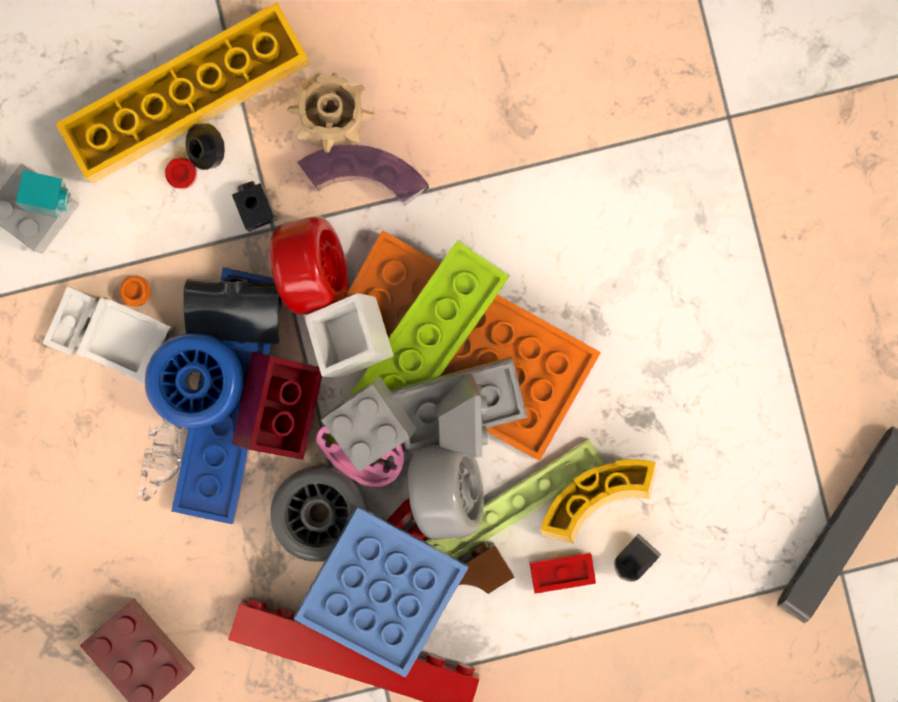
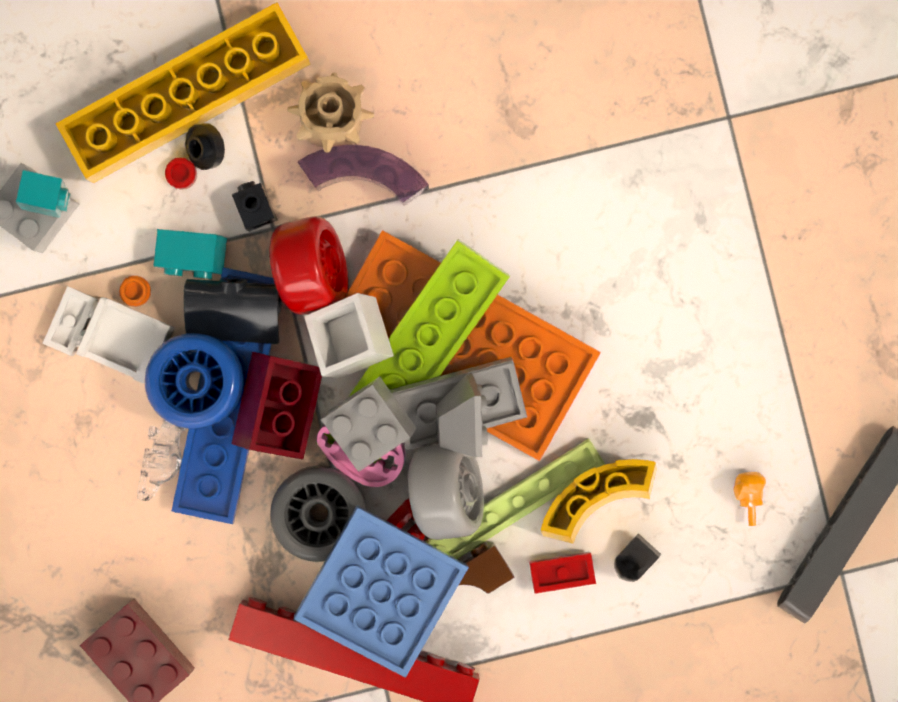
none -> teal brick [153,229,227,279]
none -> light orange piece [733,472,766,526]

